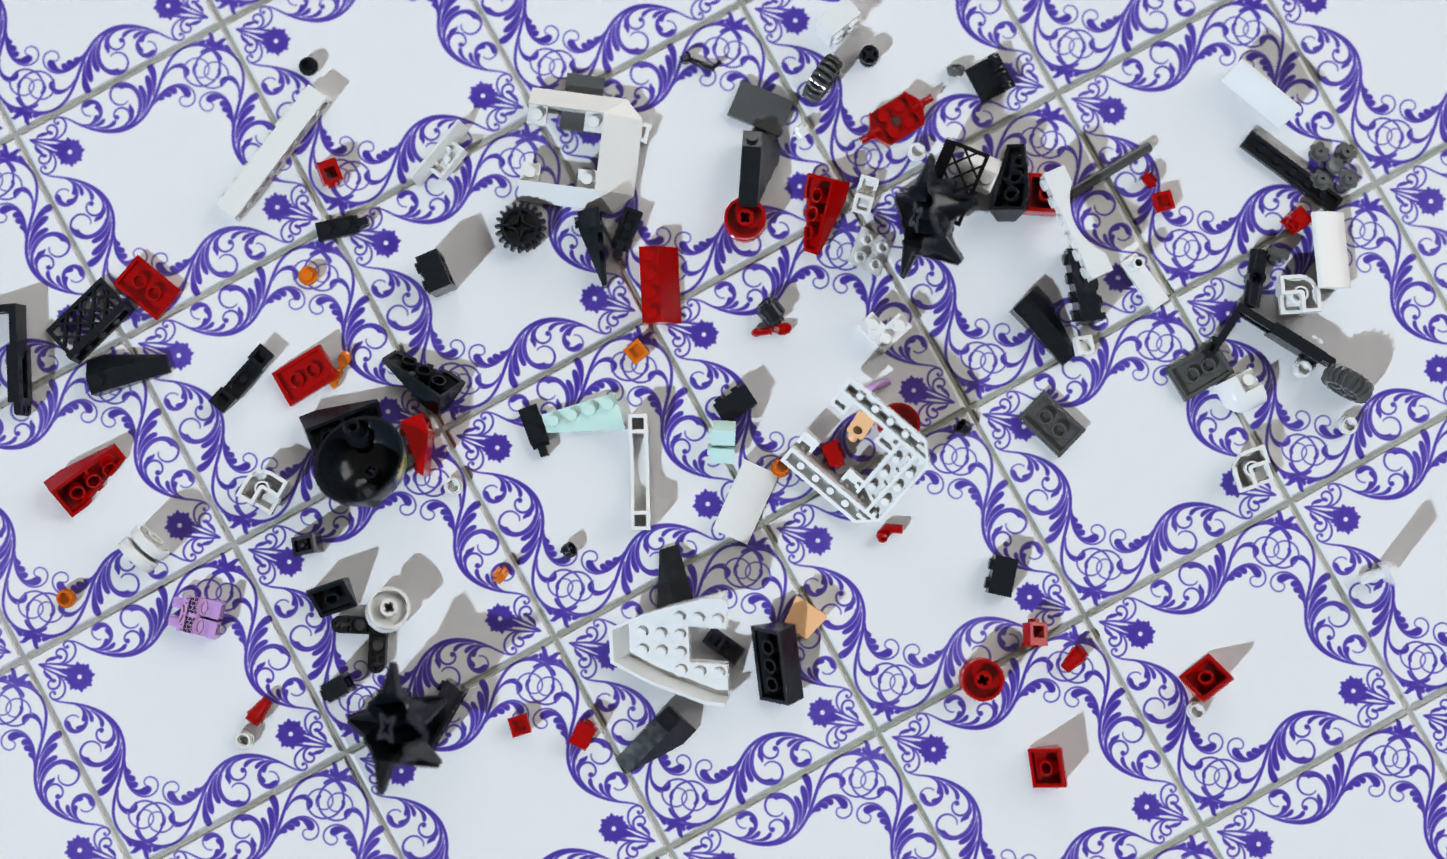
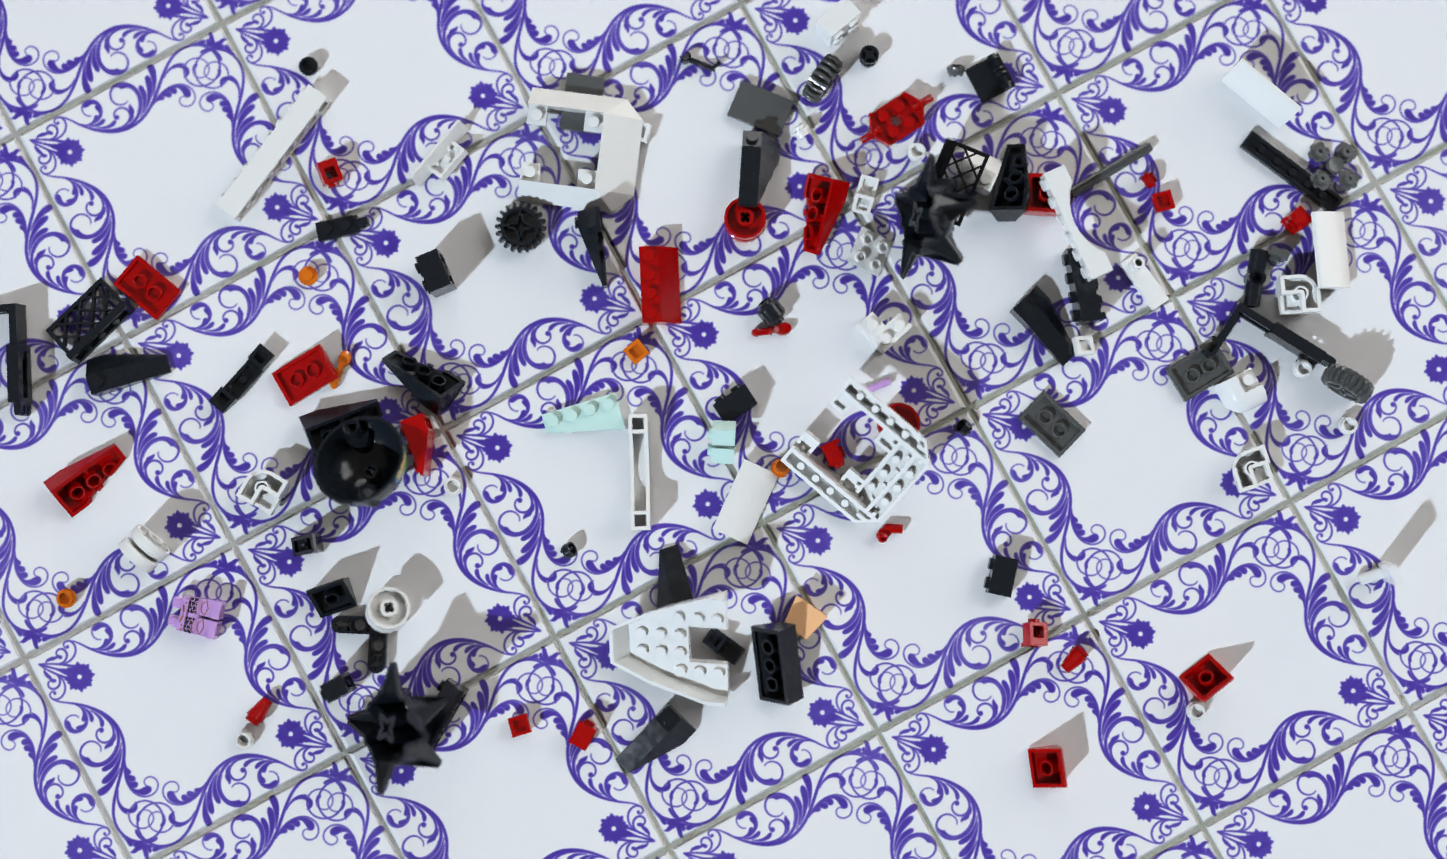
orange plate [492,566,509,584] -> none
black hinge [518,404,550,458] -> none
black hinge [611,206,643,261] -> none
light nougat torso [846,408,875,443] -> none
red wheel [958,657,1005,702] -> none

